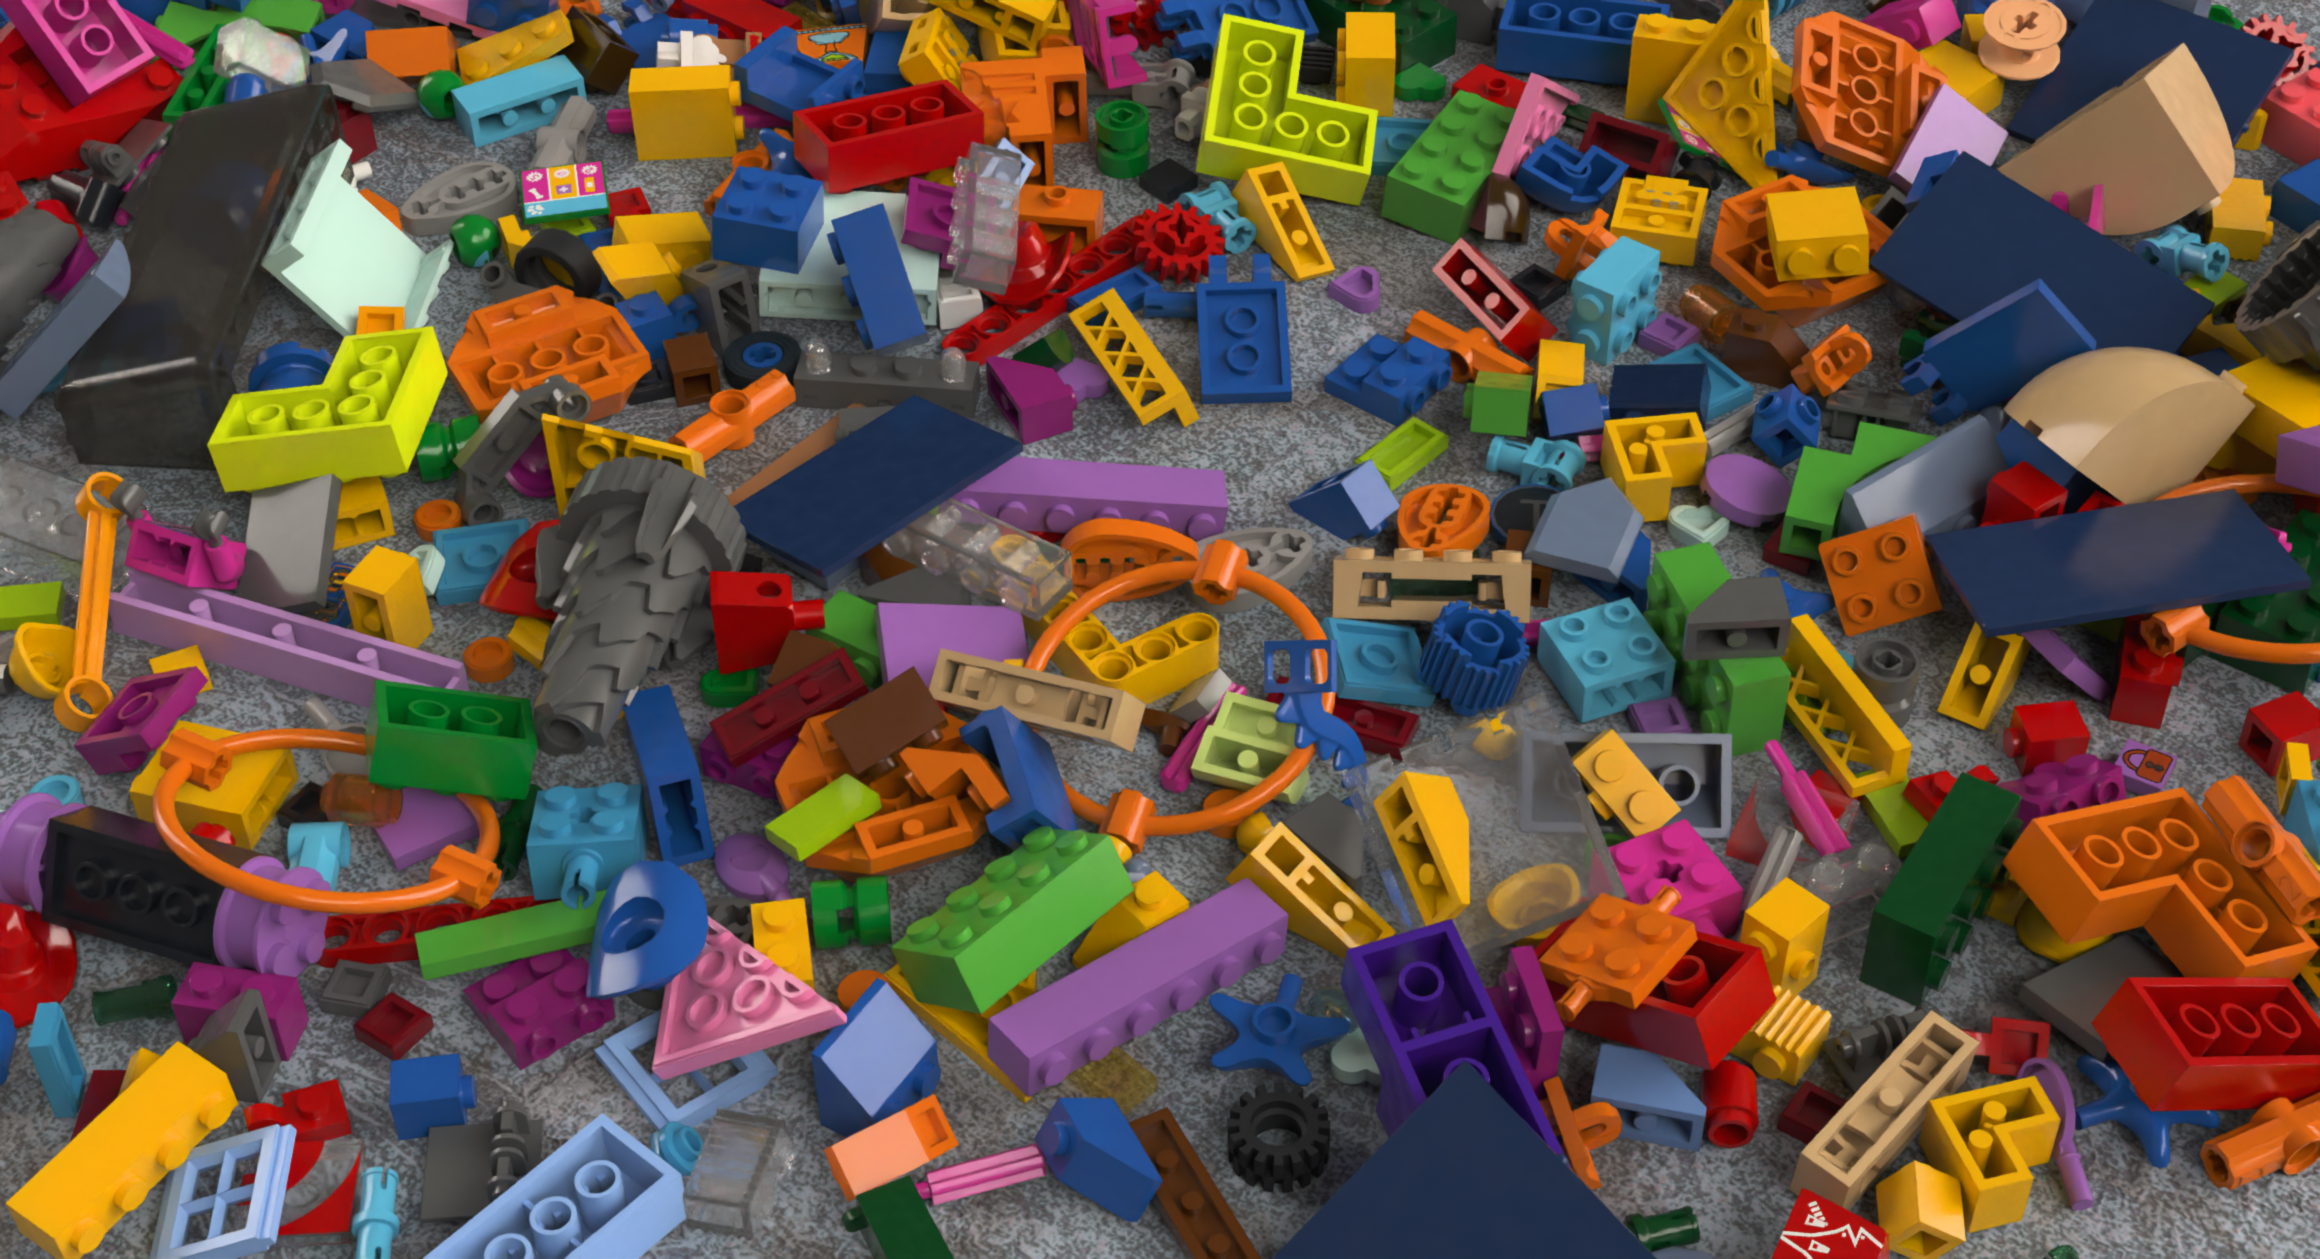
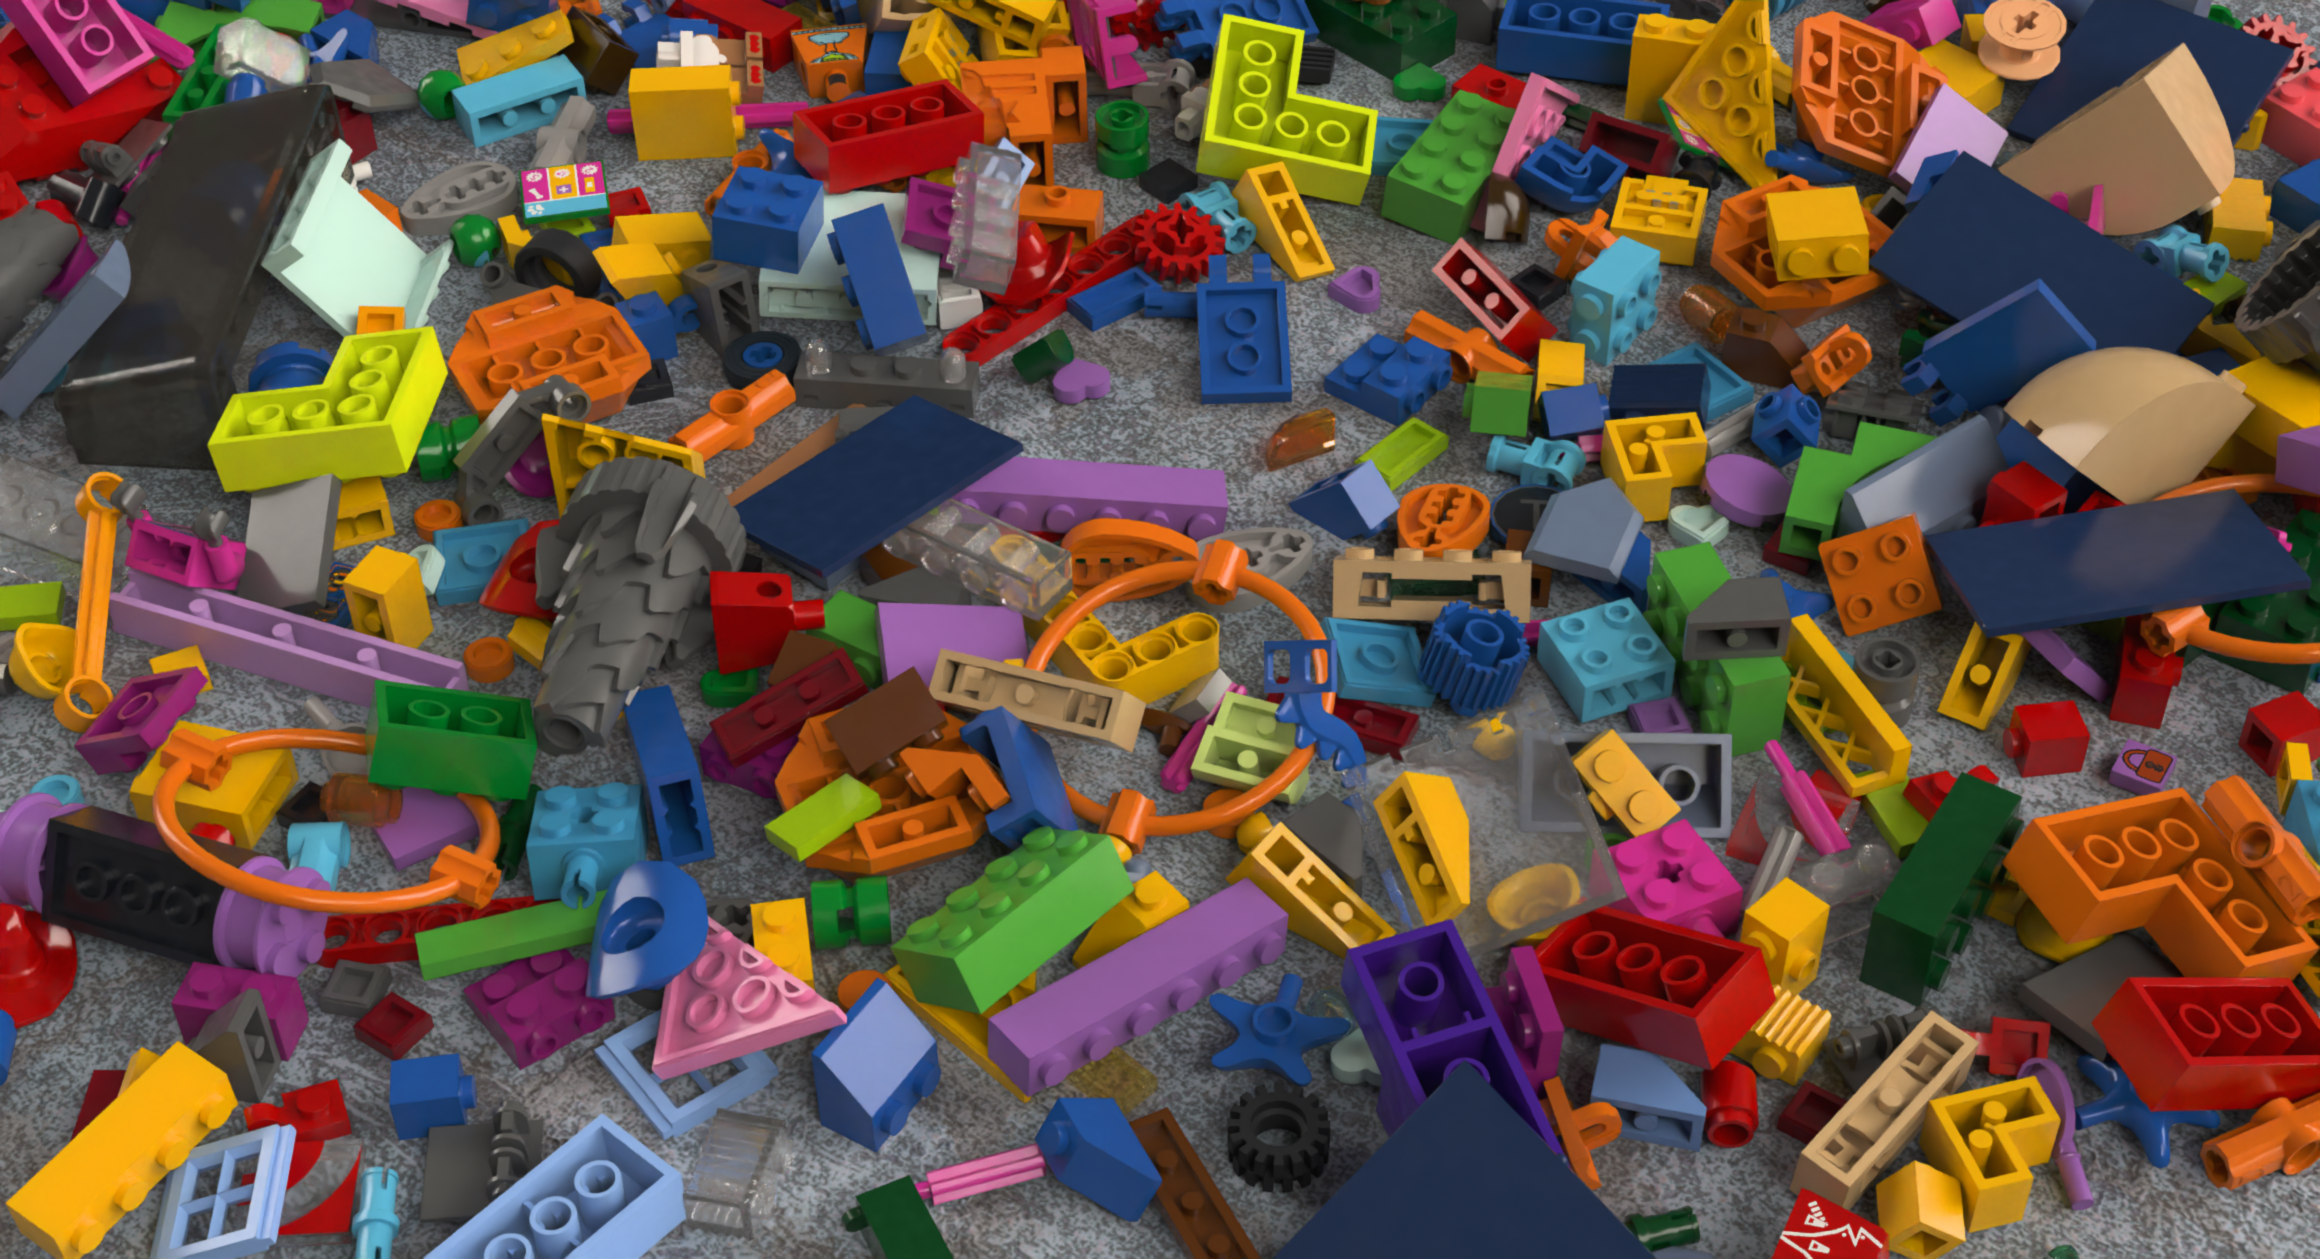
dark azure tile [28,1002,87,1118] -> none
clear green pin [92,974,178,1026] -> none
orange slope [365,26,459,85] -> none
dark azure plate [650,1121,705,1177] -> none
reddish brown brick [663,332,721,408] -> none
medium lavender piece [714,833,813,929] -> none
blue panel [734,25,865,123] -> none
slope [823,1094,959,1202] -> none
magenta slope [986,356,1077,445] -> none
yellow fence [1068,288,1200,428] -> none
yellow brick [1336,12,1396,117] -> none
orange plate [1538,885,1698,1022] -> none
medium lavender tile [1637,312,1700,357] -> none
magenta plate [1996,754,2127,833] -> none
none -> clear orange brick [1264,407,1335,472]

